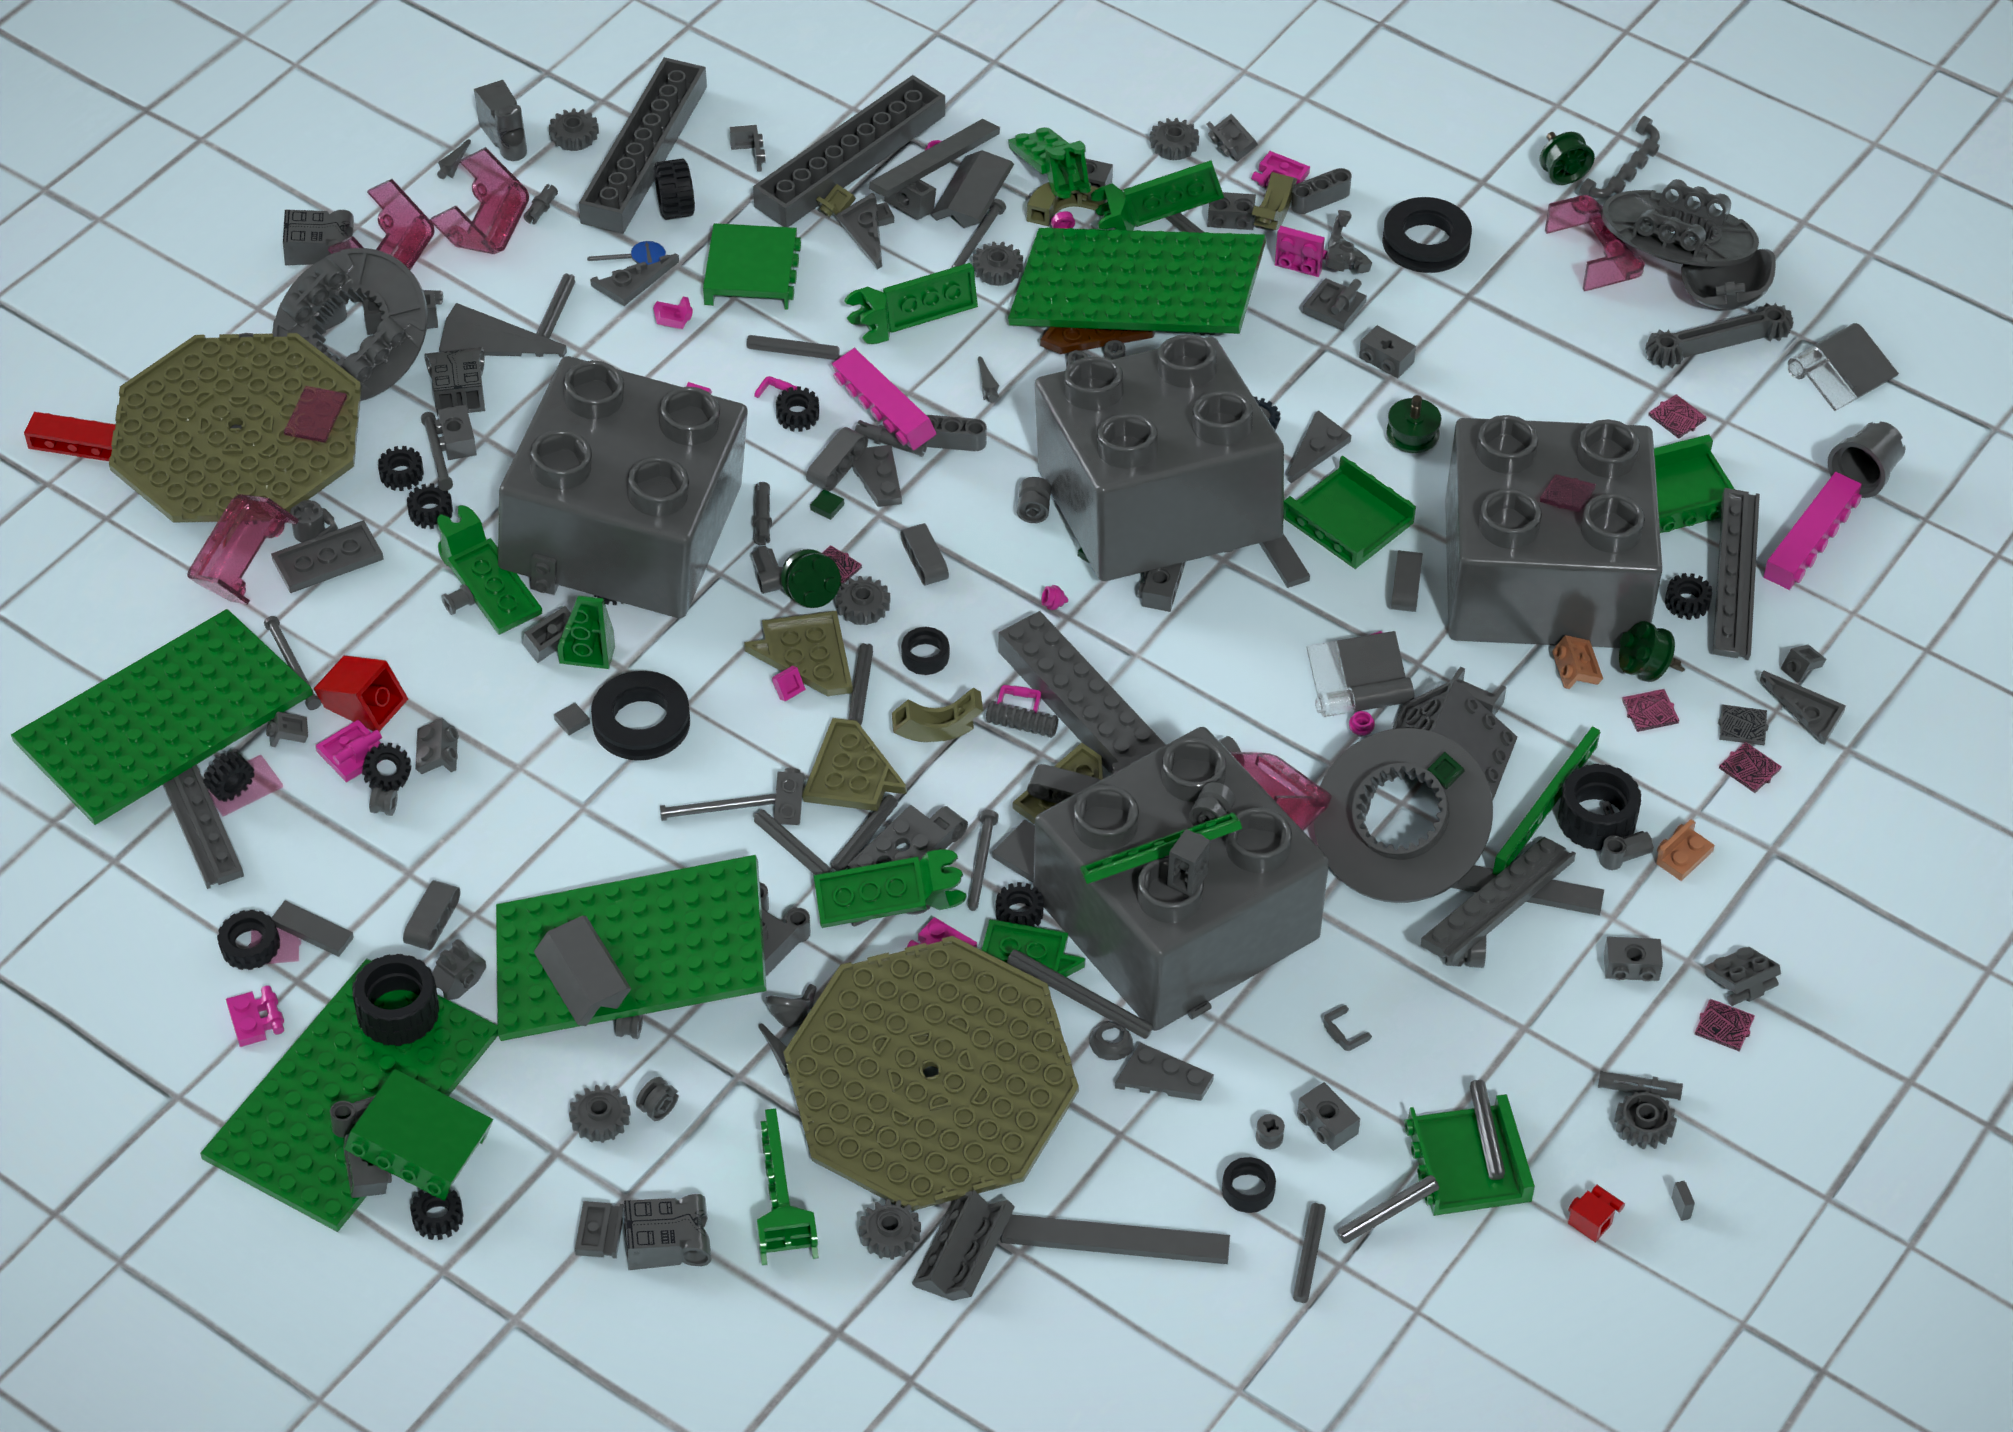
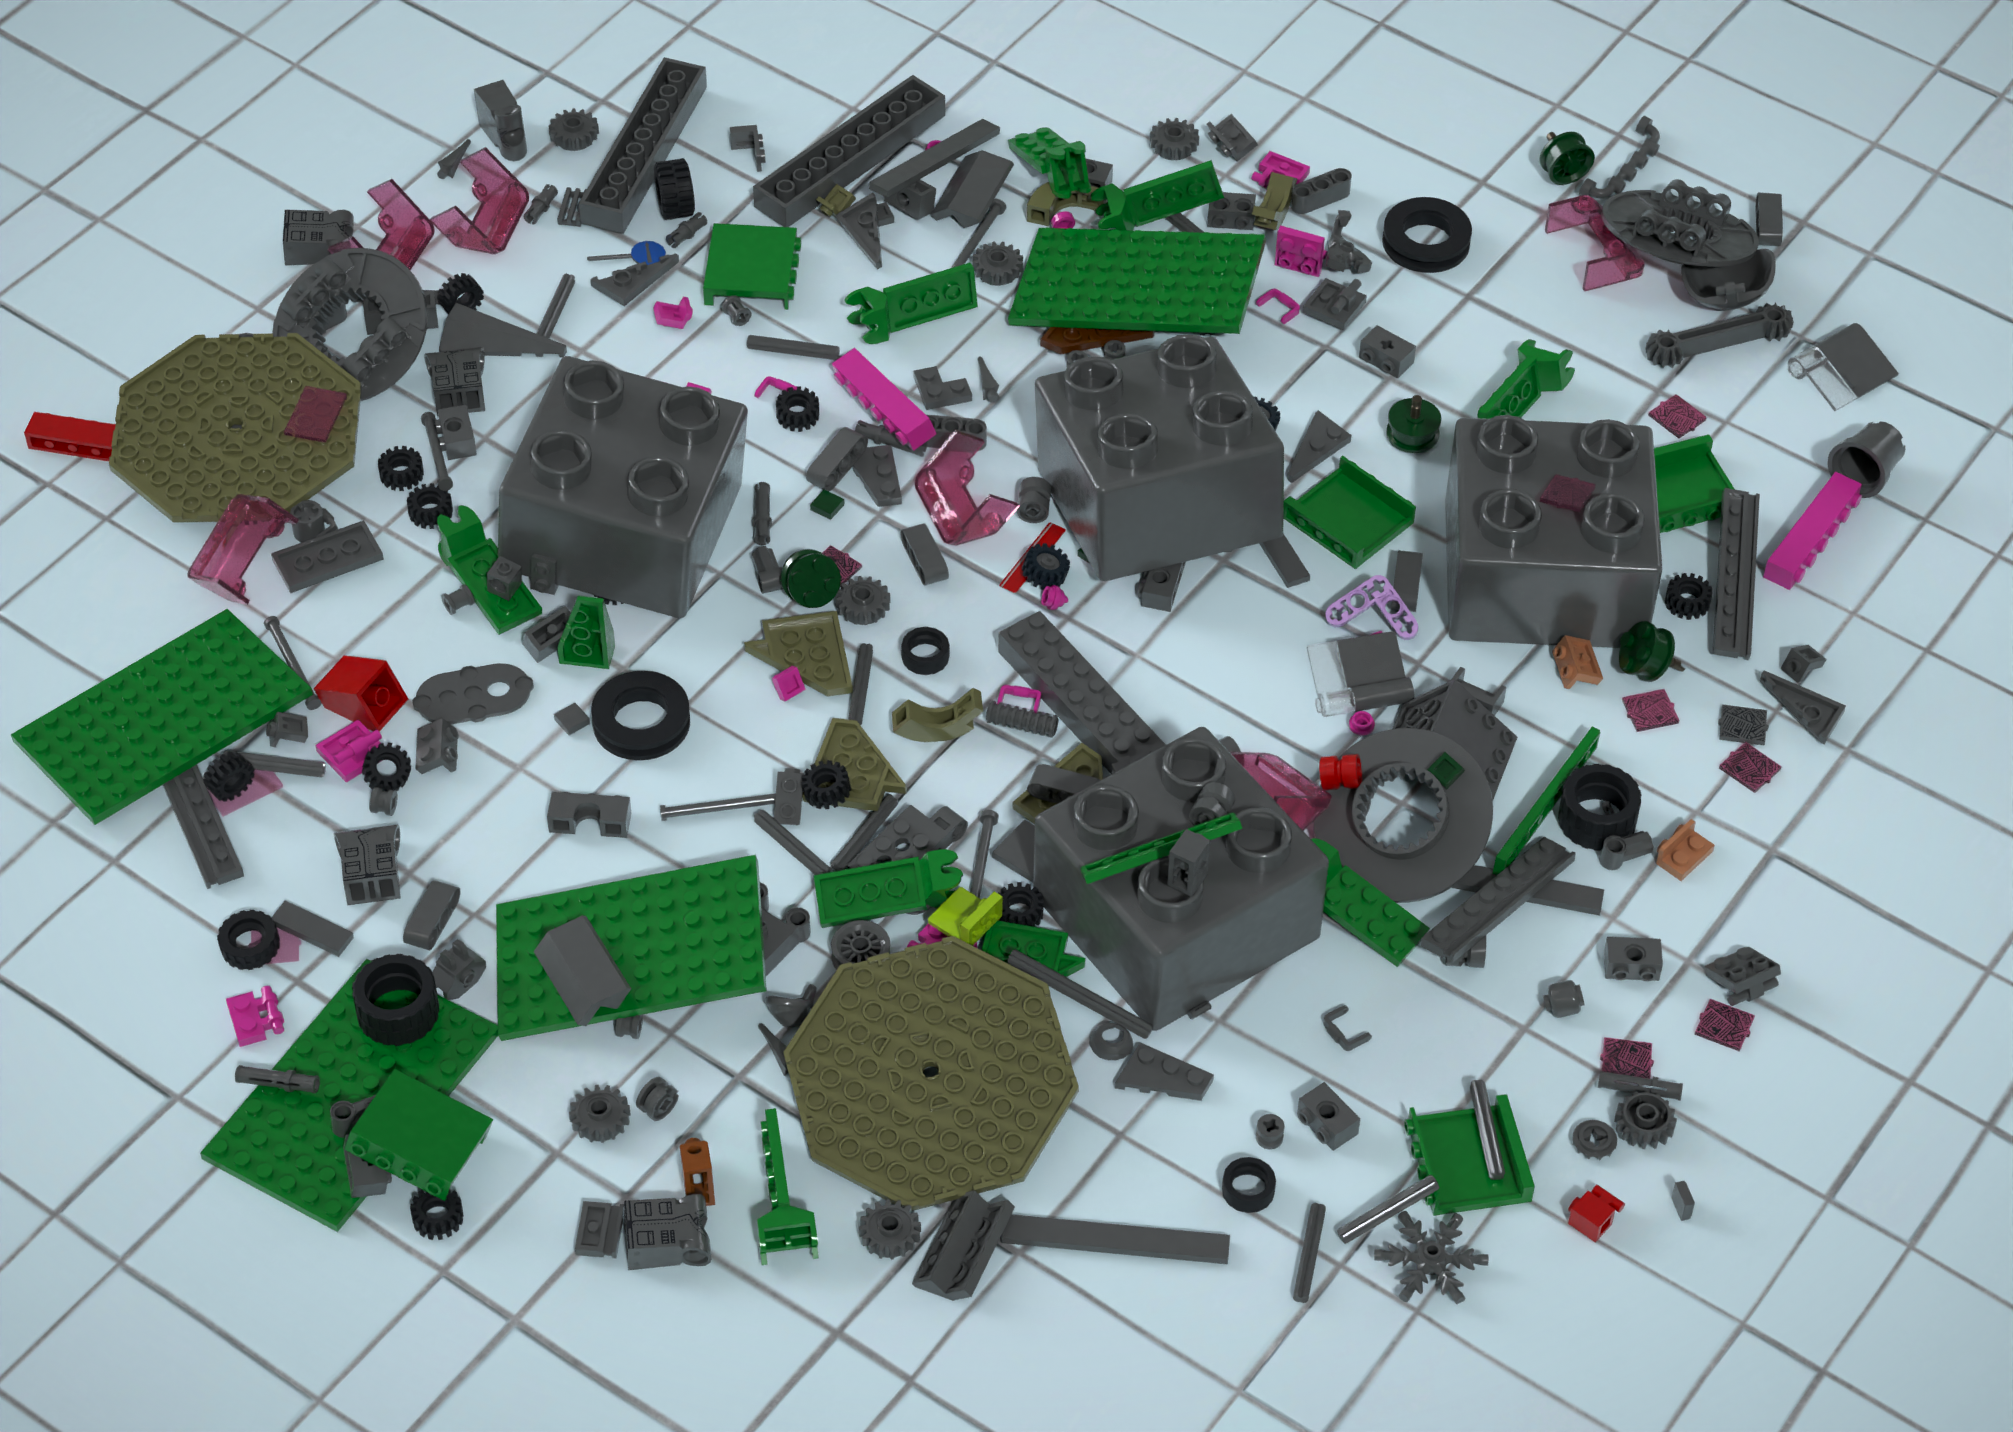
none -> dark grey axle [223,751,326,778]
none -> dark grey pin [235,1065,320,1093]
none -> dark grey piece [334,825,401,905]
none -> dark grey piece [412,663,534,724]
none -> black tyre [437,273,484,315]
none -> dark grey brick [487,556,522,601]
none -> dark grey arch [547,792,631,838]
none -> dark grey tile [557,187,587,227]
none -> dark grey pin [666,212,707,248]
none -> dark orange torso [680,1138,715,1206]
none -> dark grey bush [722,295,752,326]
none -> black tyre [801,760,851,809]
none -> dark grey wheel [831,920,890,970]
none -> dark grey plate [913,366,972,410]
none -> clear pink windscreen [915,430,1020,546]
none -> lime bracket [928,887,1003,946]
none -> red sticker [999,522,1066,593]
none -> black wheel [1022,543,1070,590]
none -> dark pink piece [1256,288,1300,324]
none -> green hinge [1311,838,1430,967]
none -> red wheel [1319,754,1362,790]
none -> lavender beam [1325,575,1418,640]
none -> dark grey piece [1374,1211,1489,1304]
none -> green hinge [1477,339,1575,419]
none -> dark grey head [1543,980,1585,1018]
none -> dark grey gear [1573,1120,1617,1161]
none -> clear pink piece [1600,1037,1654,1079]
none -> dark grey beam [1755,192,1783,246]

